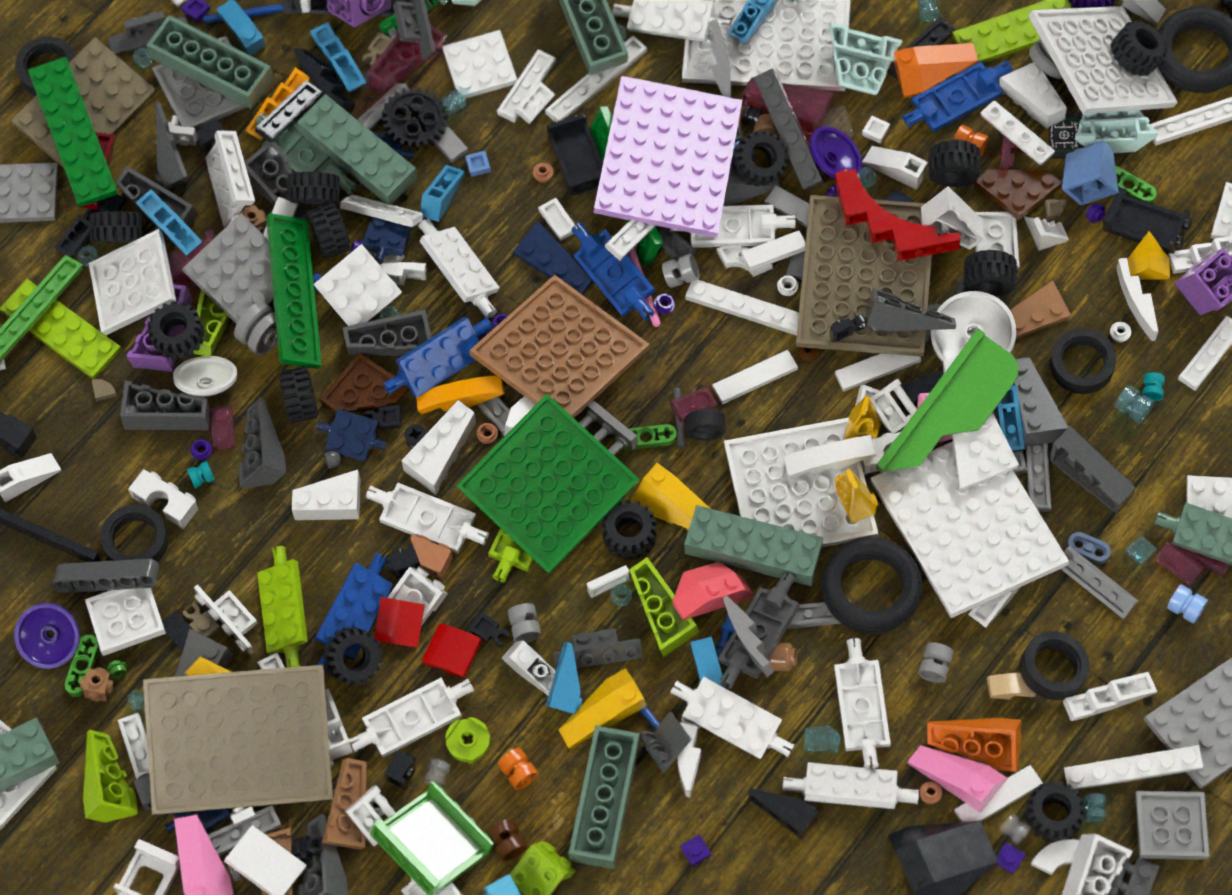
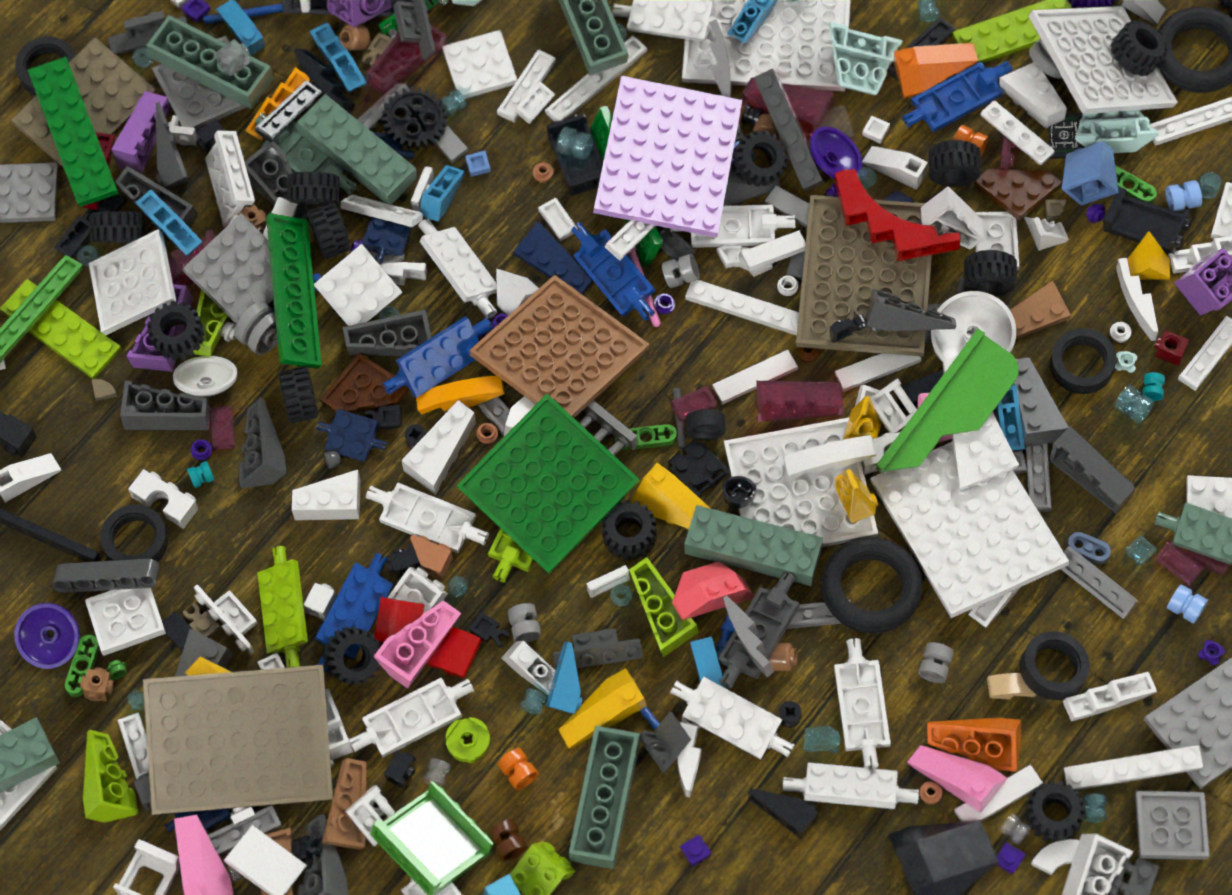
none -> medium lavender wedge [112,91,171,174]
none -> clear brick [215,39,250,77]
none -> white plate [221,321,237,342]
none -> white brick [303,583,336,620]
none -> medium nougat head [340,24,370,51]
none -> bright pink wedge [374,601,461,688]
none -> white plate [411,166,434,212]
none -> clear light blue plate [448,576,468,597]
none -> white slope [496,269,539,316]
none -> clear light blue wheel [520,689,547,715]
none -> clear light blue wheel [557,127,594,161]
none -> black plate [668,440,730,498]
none -> black helmet [722,476,757,508]
none -> clear pink wedge [756,380,844,422]
none -> black wheel [779,701,802,728]
none -> light aqua plate [1115,351,1137,373]
none -> dark red brick [1154,330,1189,366]
none -> light blue wheel [1165,180,1202,212]
none -> dark purple plate [1198,640,1225,665]
none -> clear light blue wheel [1199,172,1221,198]

